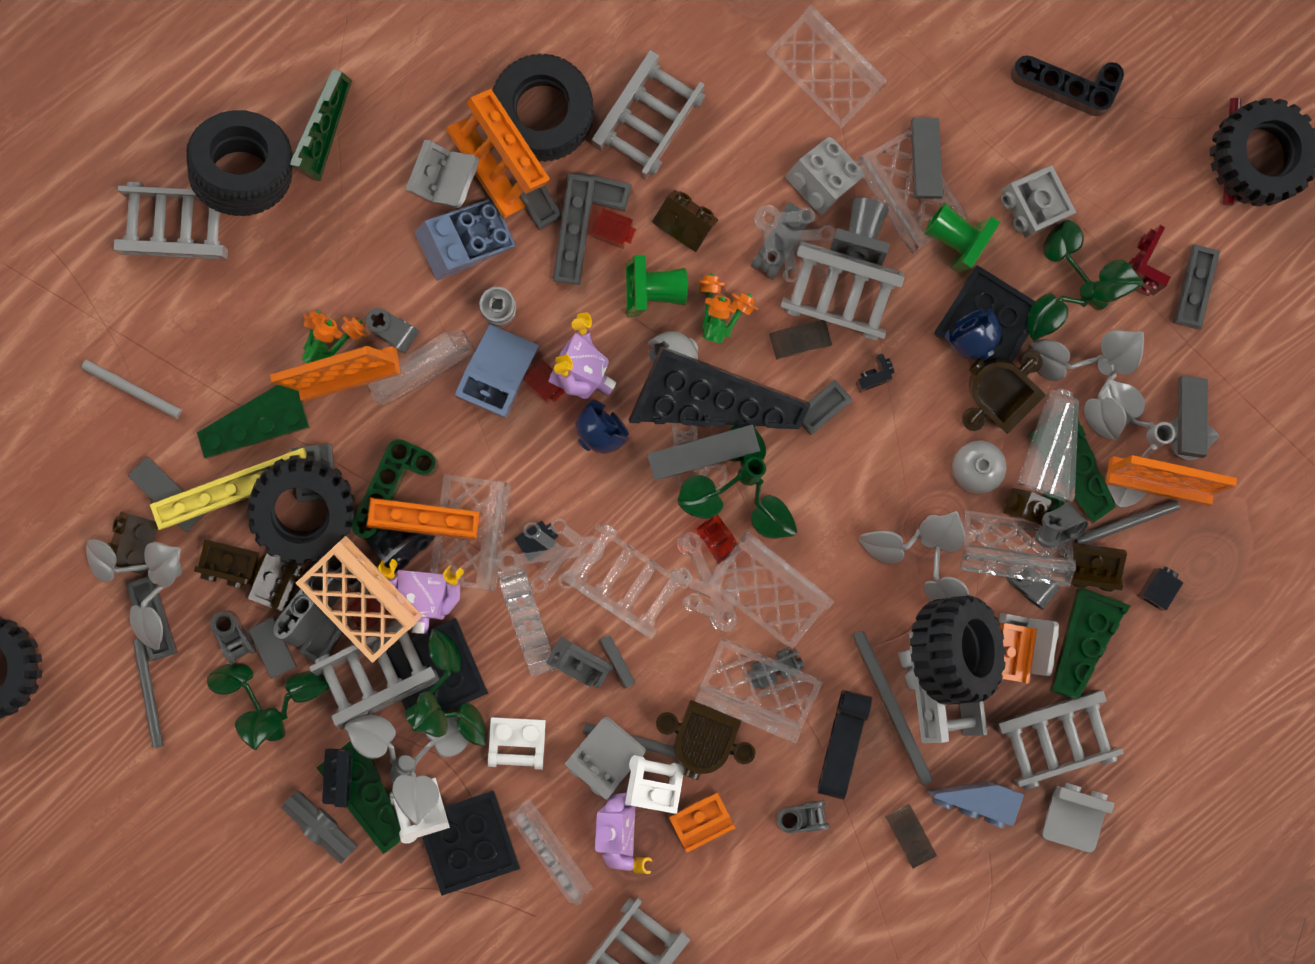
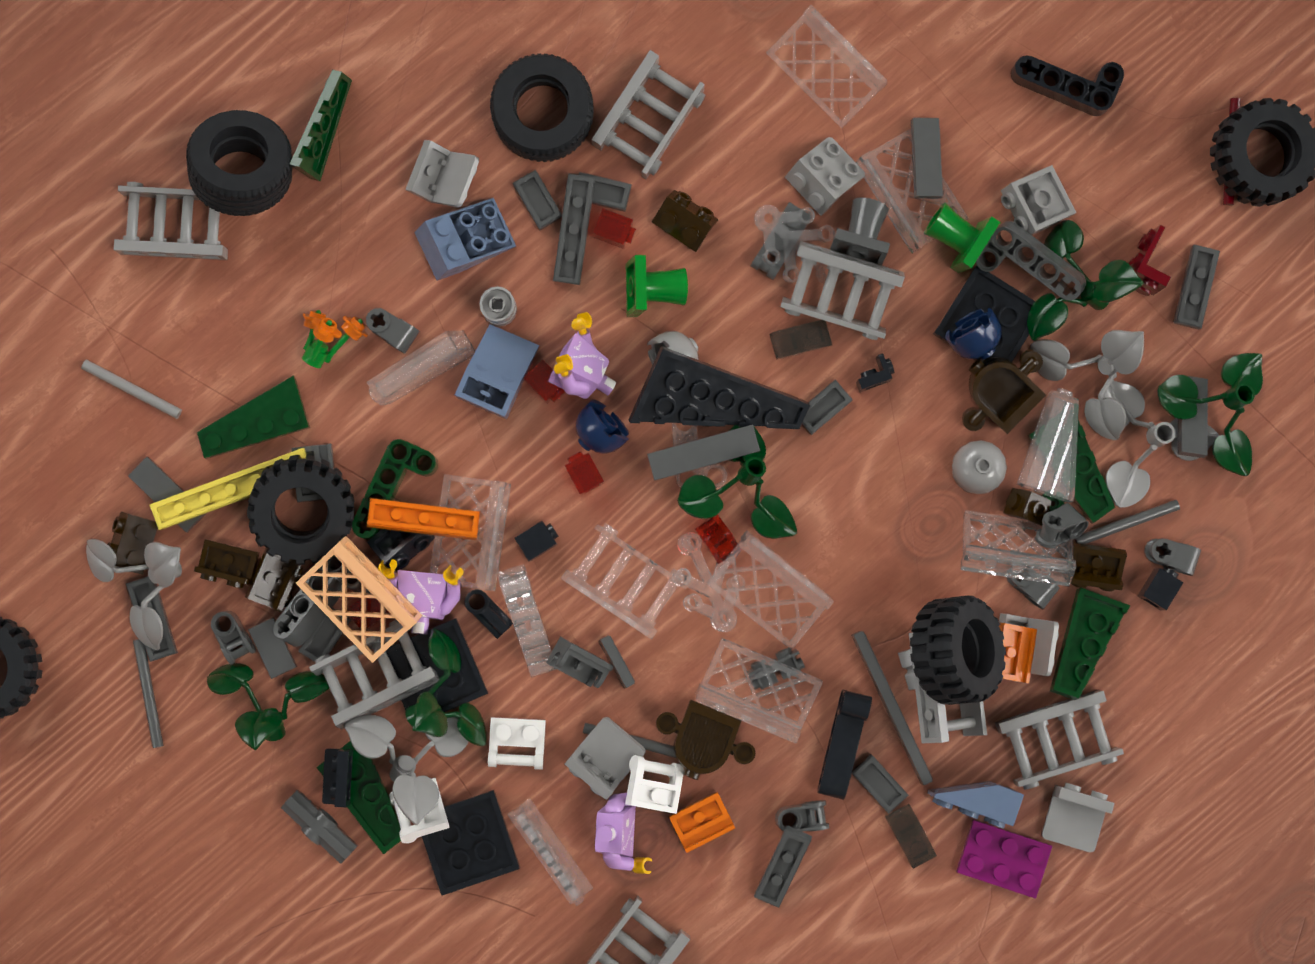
orange fence [270,346,401,402] -> none
orange fence [446,89,551,218] -> none
clear plant [497,518,604,593] -> none
plant [697,274,759,343] -> none
light grey plant [859,511,970,601] -> none
orange fence [1106,455,1237,506] -> none
none -> black piece [465,589,514,639]
none -> clear red brick [564,451,604,495]
none -> dark grey tile [754,825,812,908]
none -> dark grey tile [852,754,909,814]
none -> magenta plate [956,820,1052,899]
none -> dark grey beam [976,221,1086,301]
none -> dark grey piece [1144,538,1201,576]
none -> dark green plant [1157,353,1263,476]

